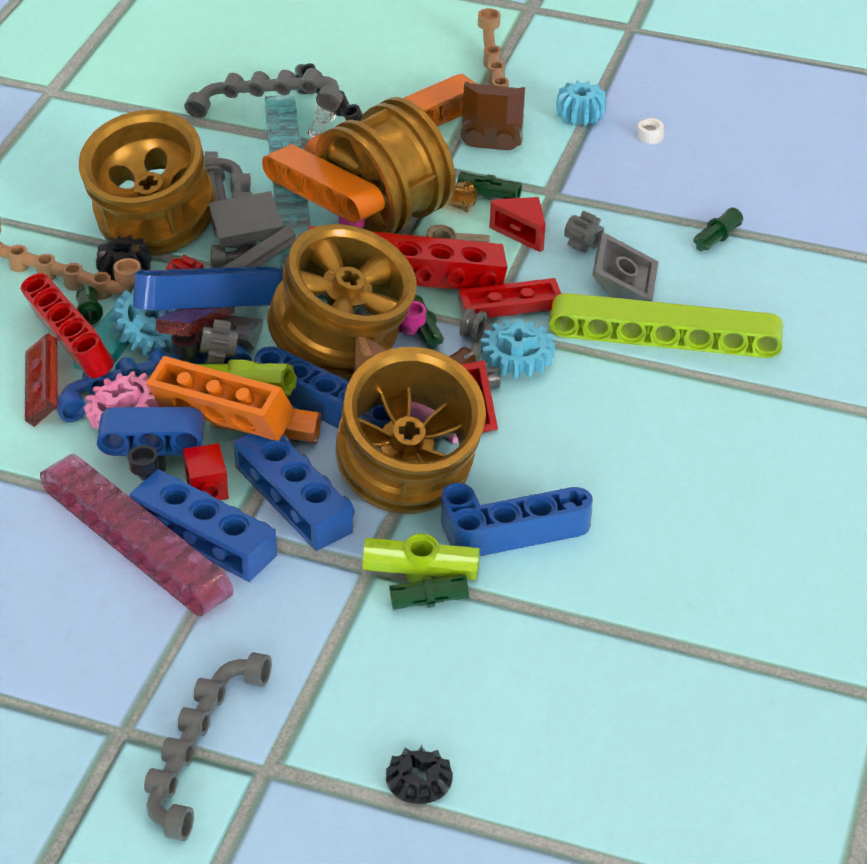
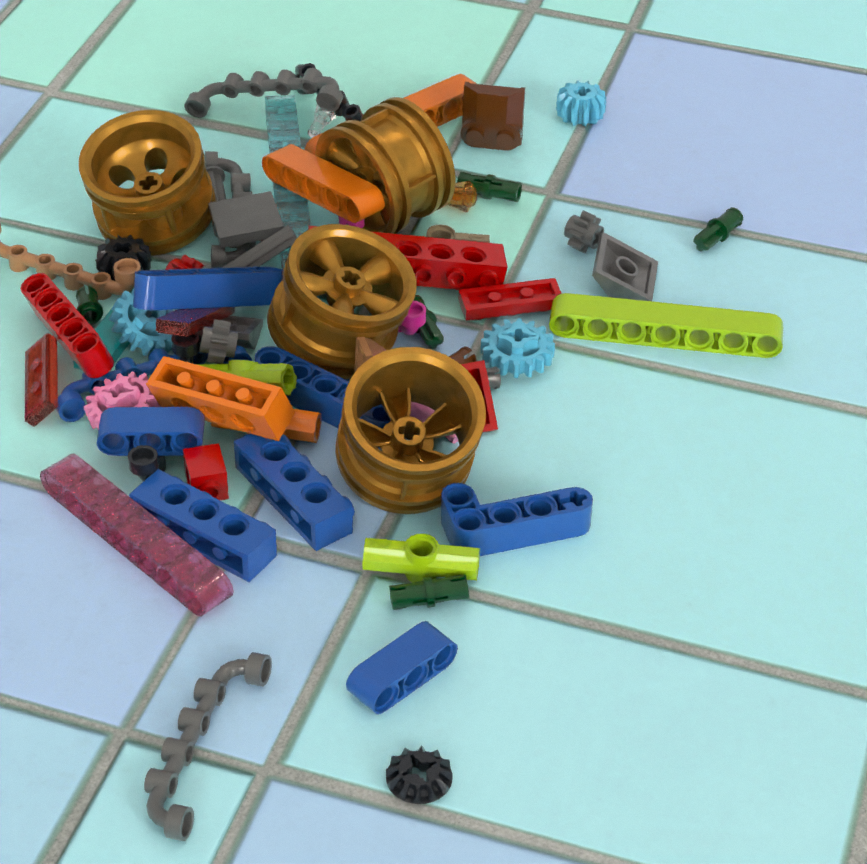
dark grey bush [460,308,487,341] -> none
medium nougat bar [477,8,509,87] -> none
red slope [489,197,546,252] -> none
white axle [637,118,664,144] -> none
none -> blue beam [346,621,458,714]

